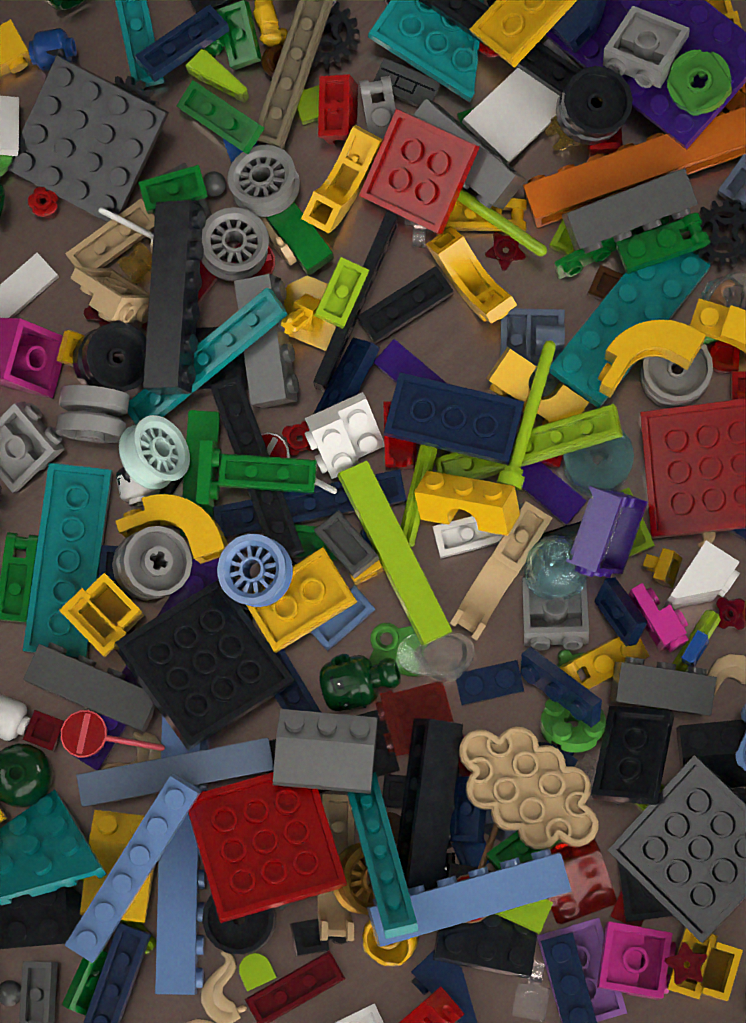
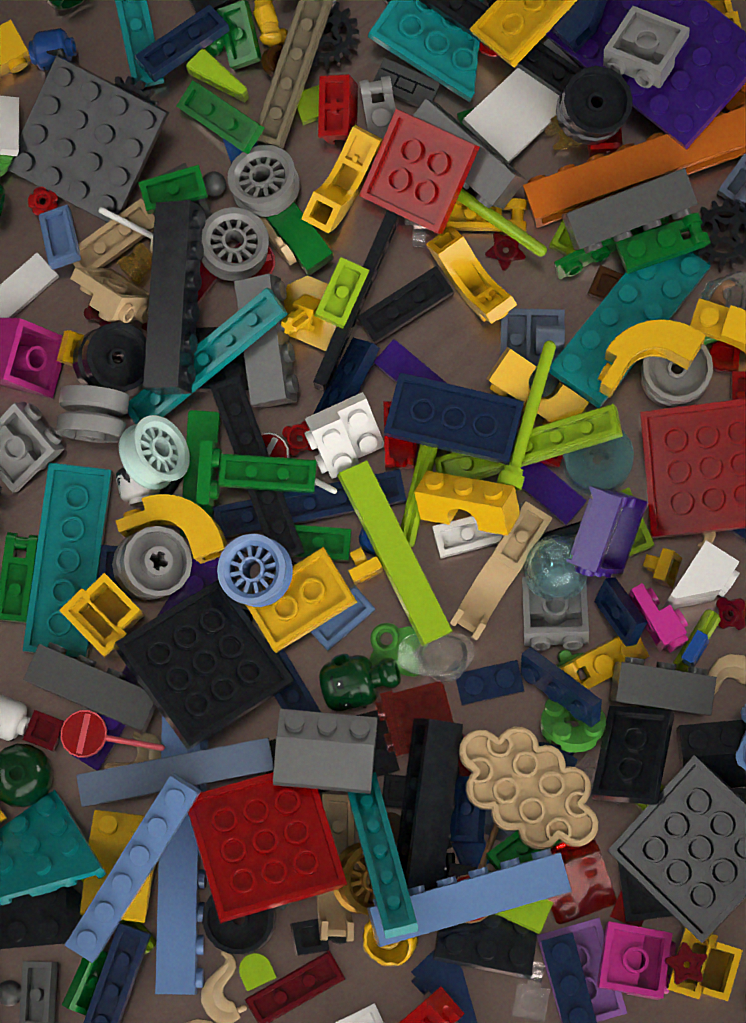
dark grey tile [314,510,379,579] -> none
bright green plate [667,50,732,116] -> none
none -> medium blue tile [39,205,82,270]

